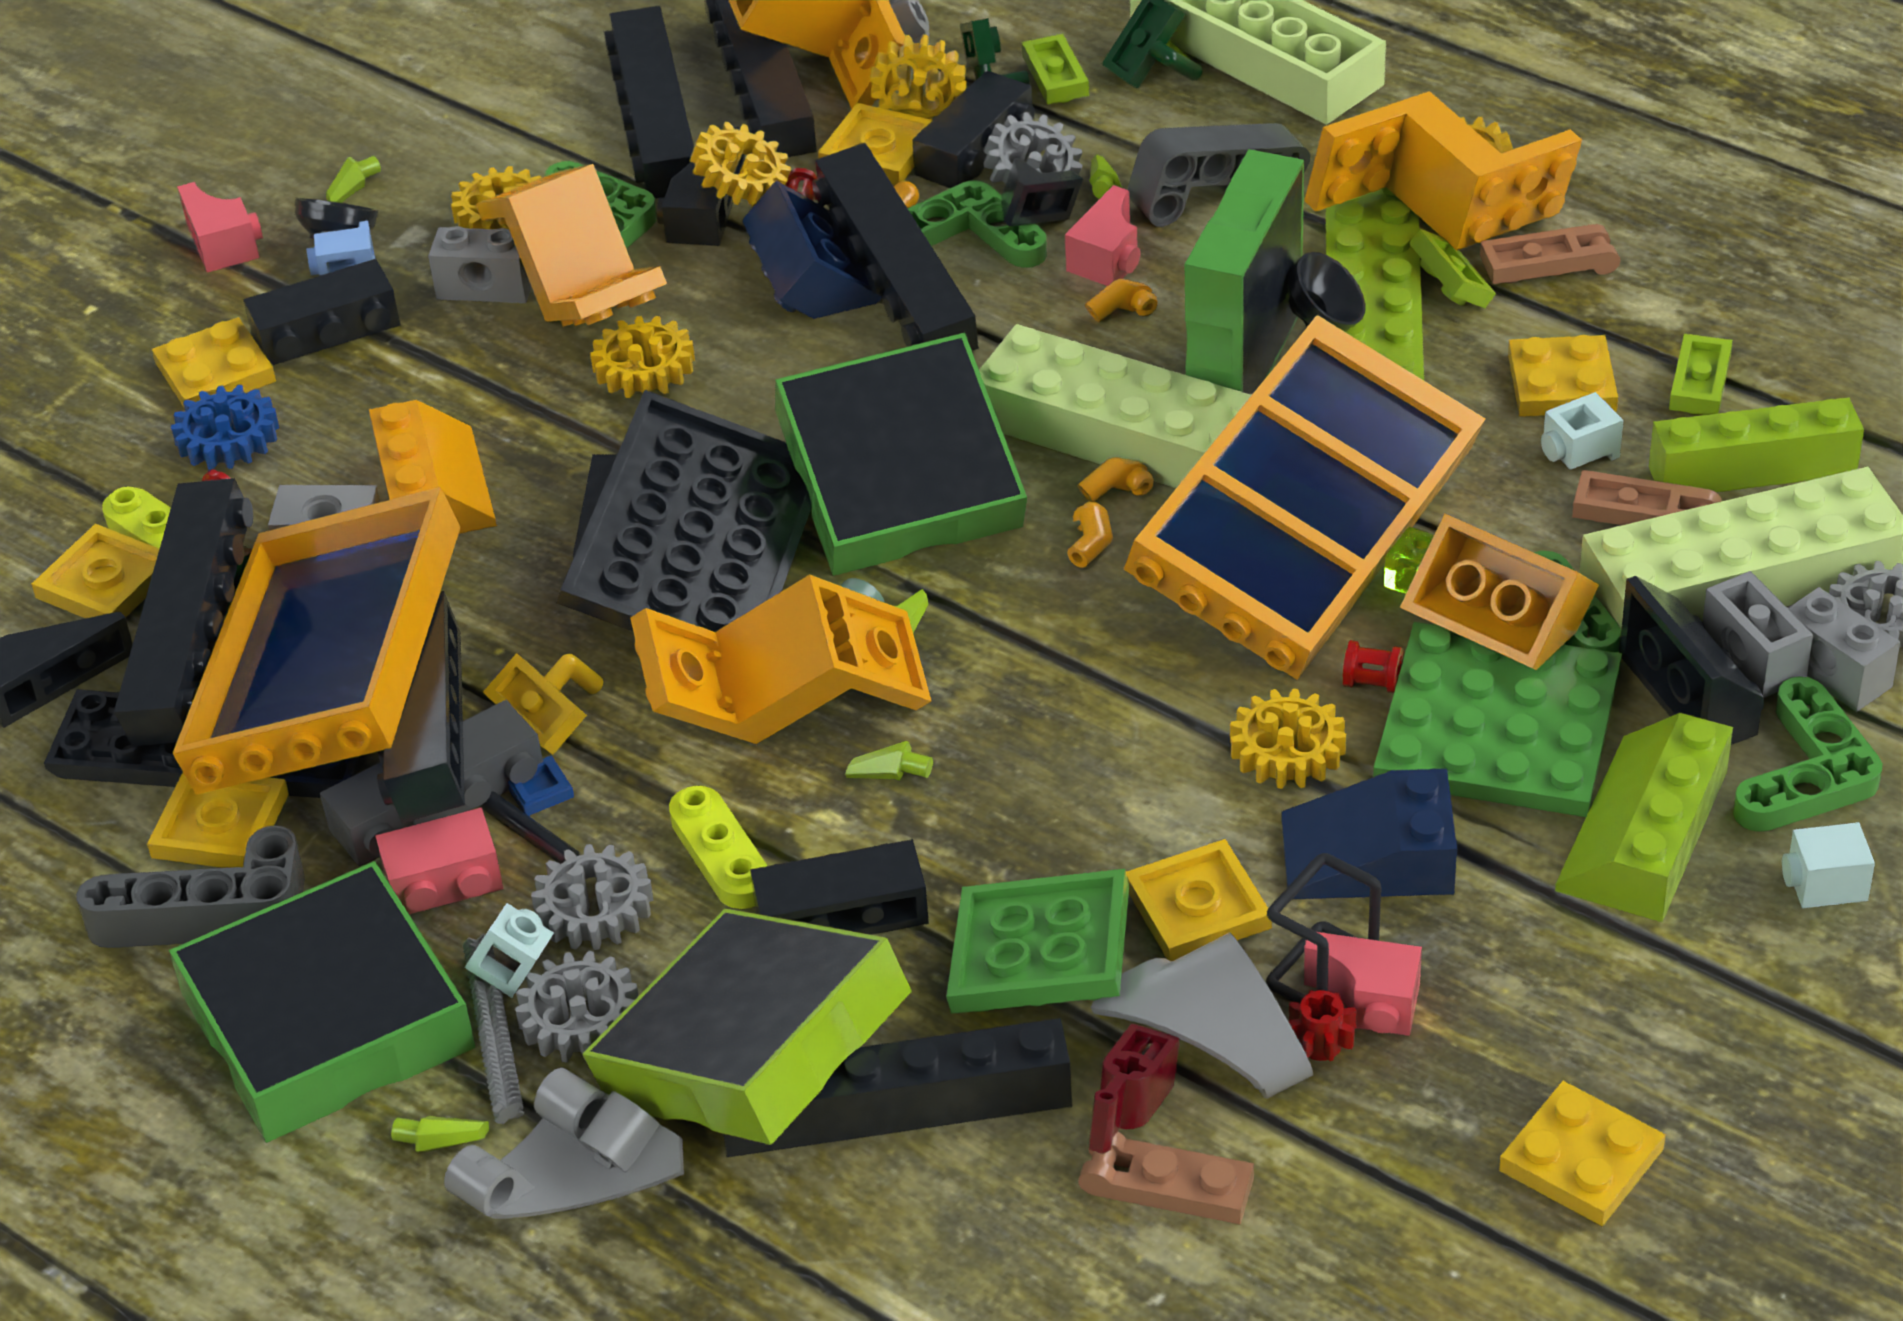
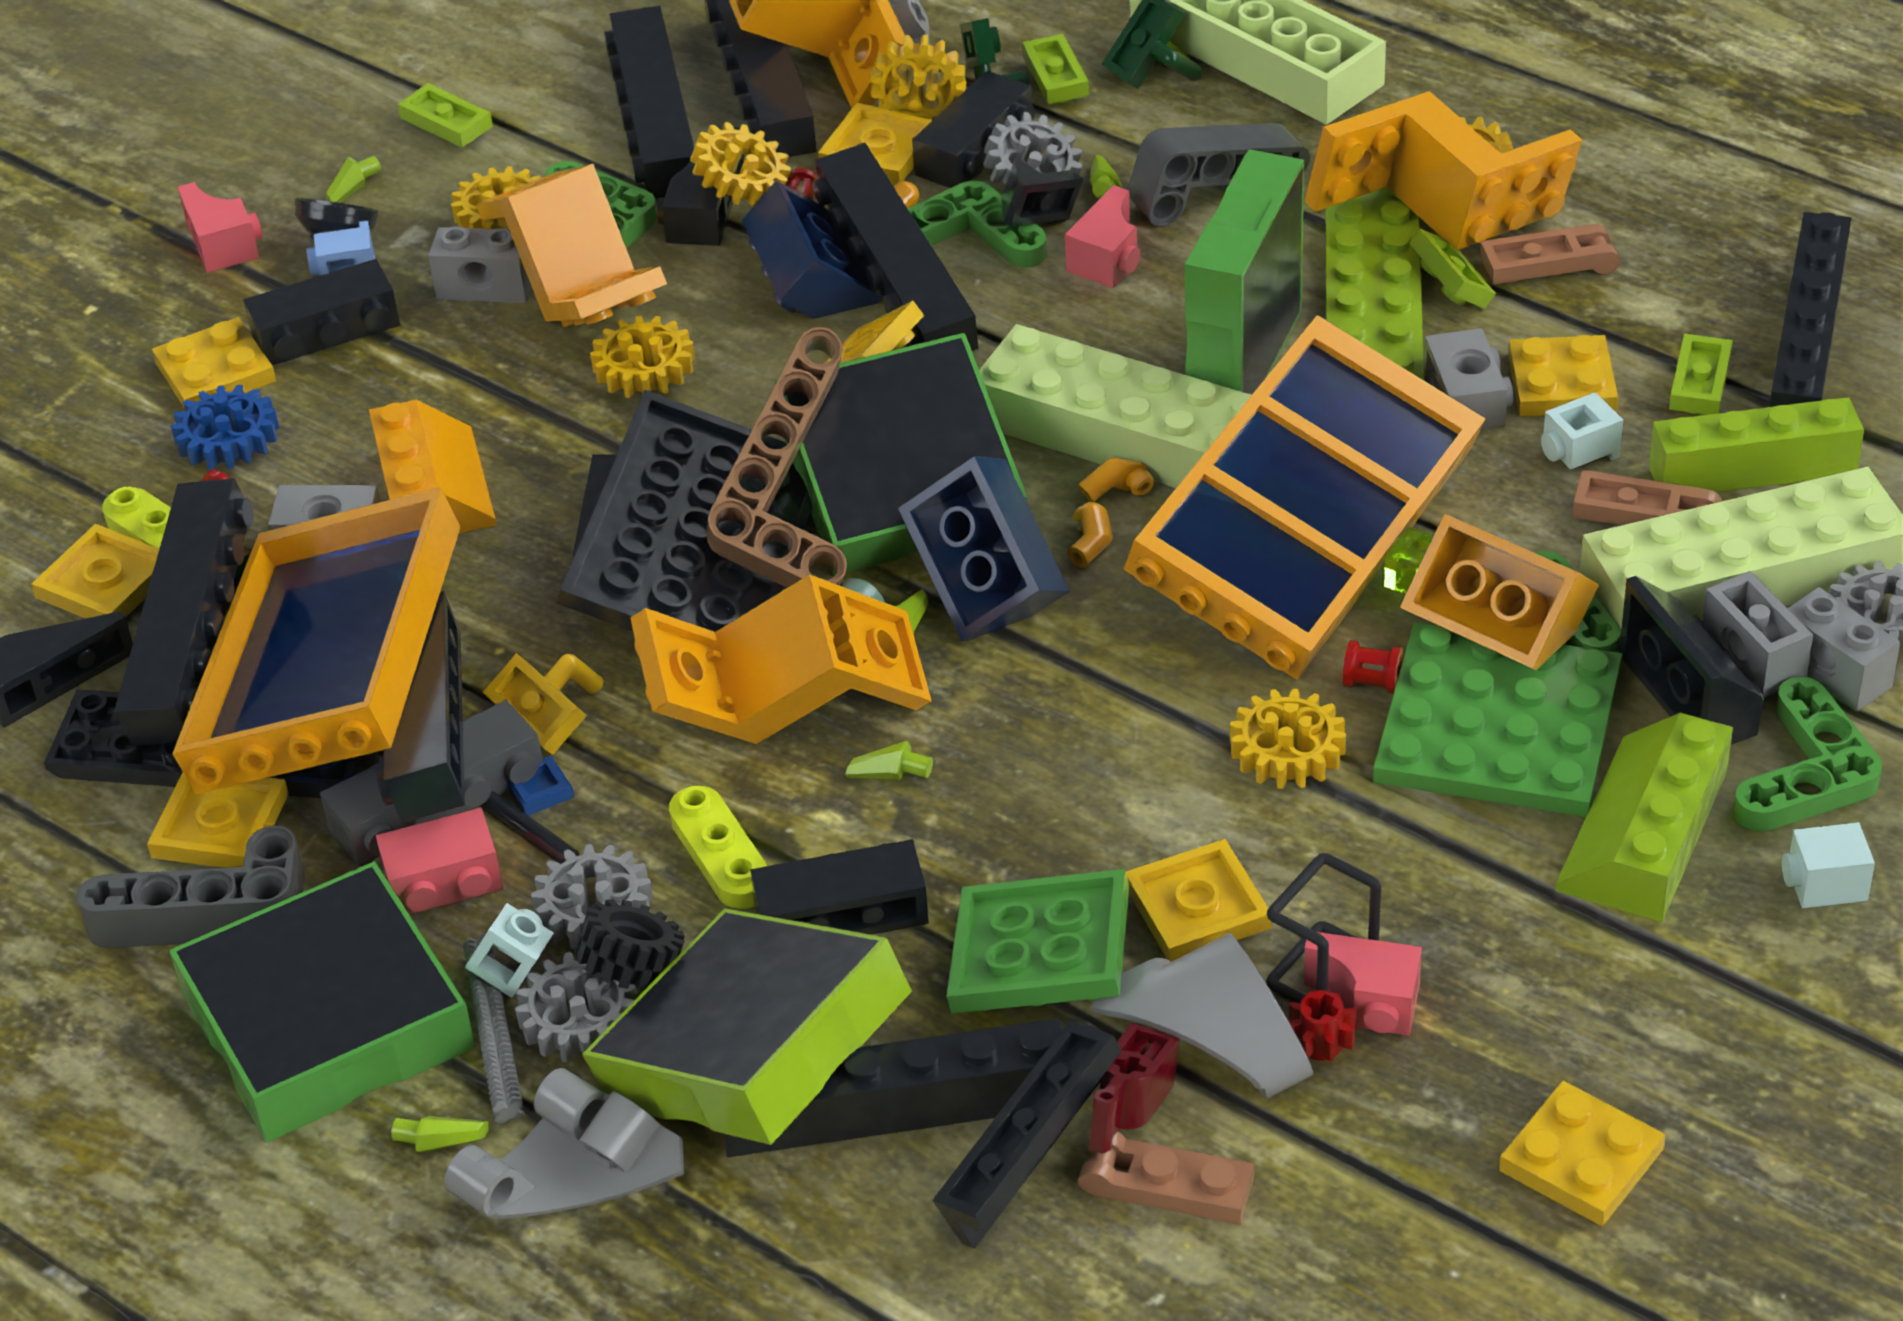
light orange arm [1085,279,1158,322] -> none
dark blue slope [1281,768,1457,899] -> none
black piece [1288,252,1366,332] -> none
none -> lime plate [397,83,493,148]
none -> black tyre [575,899,685,991]
none -> medium nougat beam [706,327,847,588]
none -> yellow plate [823,301,924,364]
none -> dark blue slope [898,456,1070,641]
none -> black fence [932,1021,1122,1249]
none -> light grey brick [1424,328,1513,430]
none -> black brick [1769,212,1852,407]

